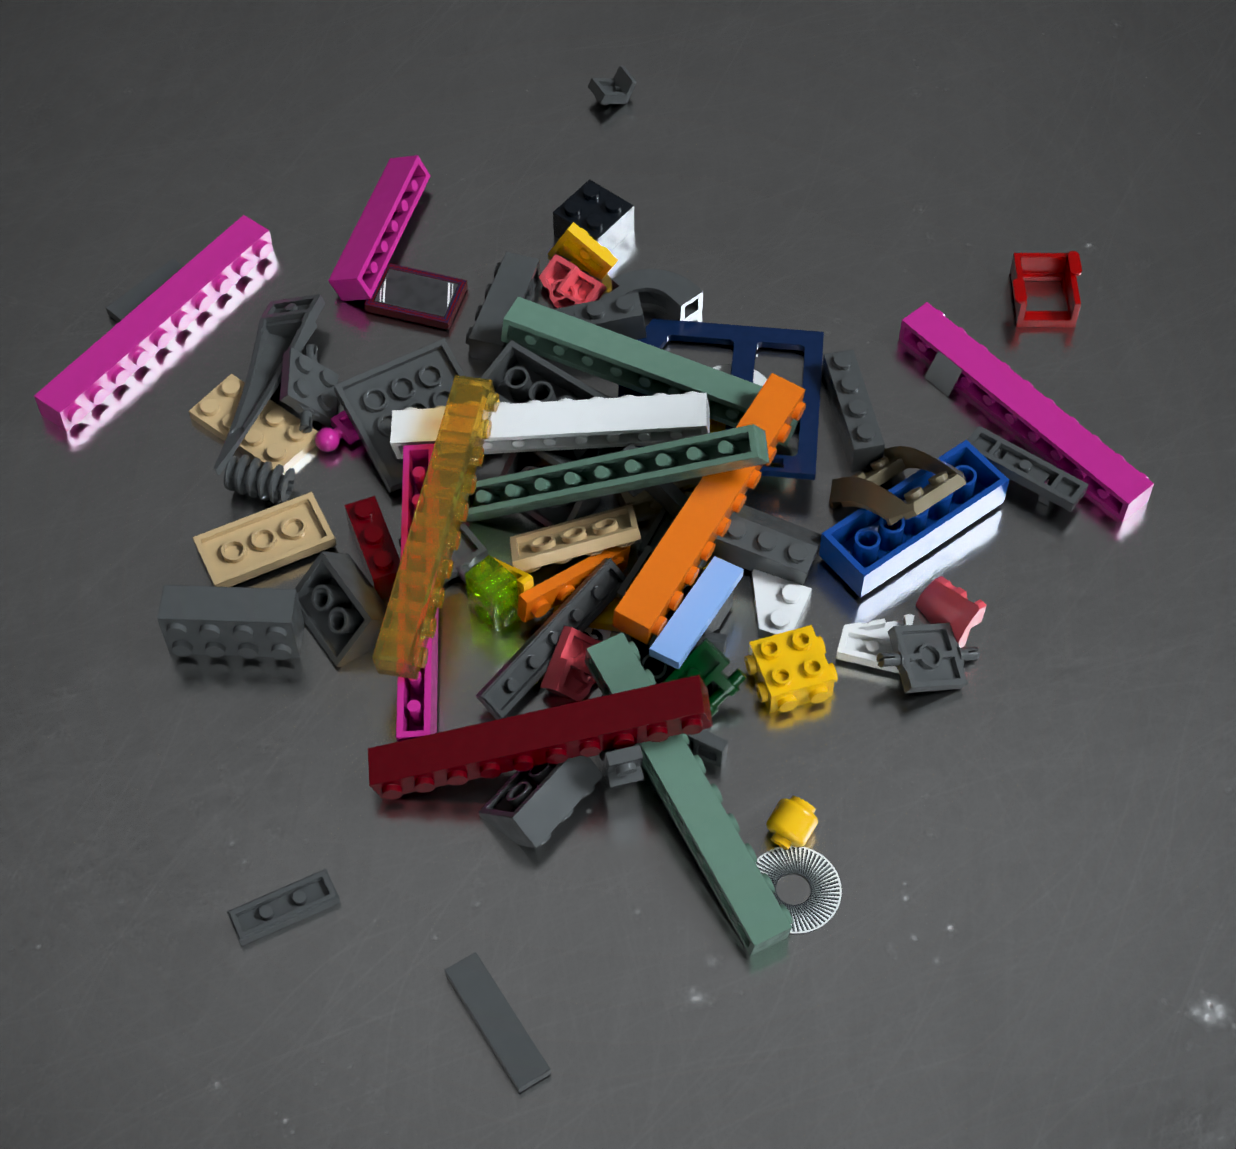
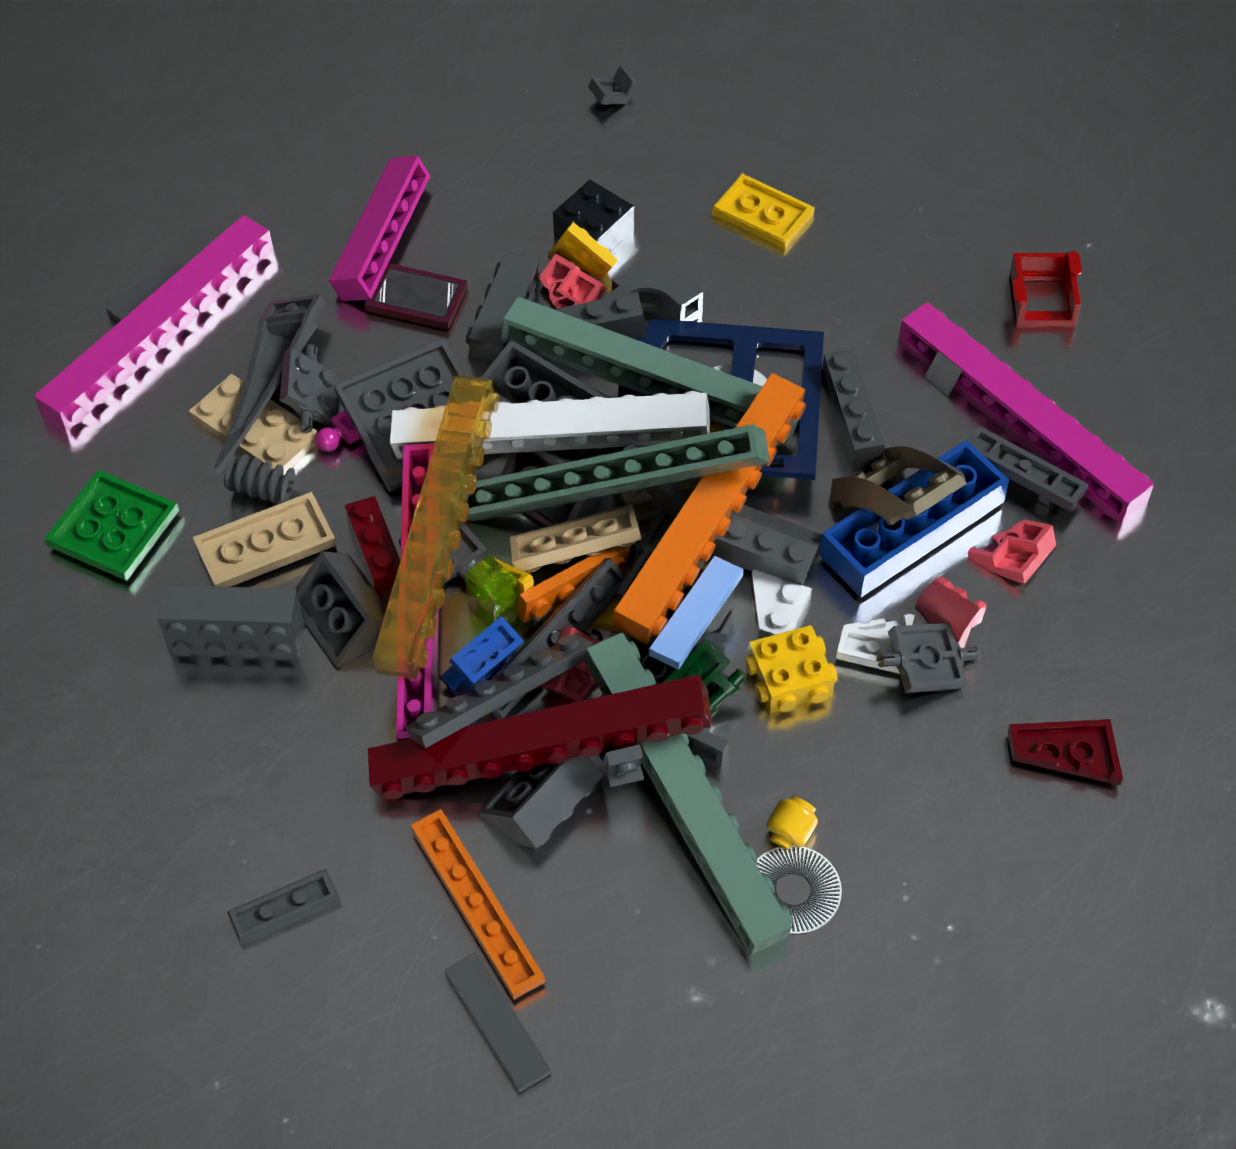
none -> green plate [44,470,179,581]
none -> dark grey plate [406,634,594,748]
none -> orange plate [411,809,545,1000]
none -> blue panel [439,616,524,696]
none -> yellow tile [712,173,815,250]
none -> coral slope [967,519,1056,584]
none -> dark red wing [1008,719,1123,786]

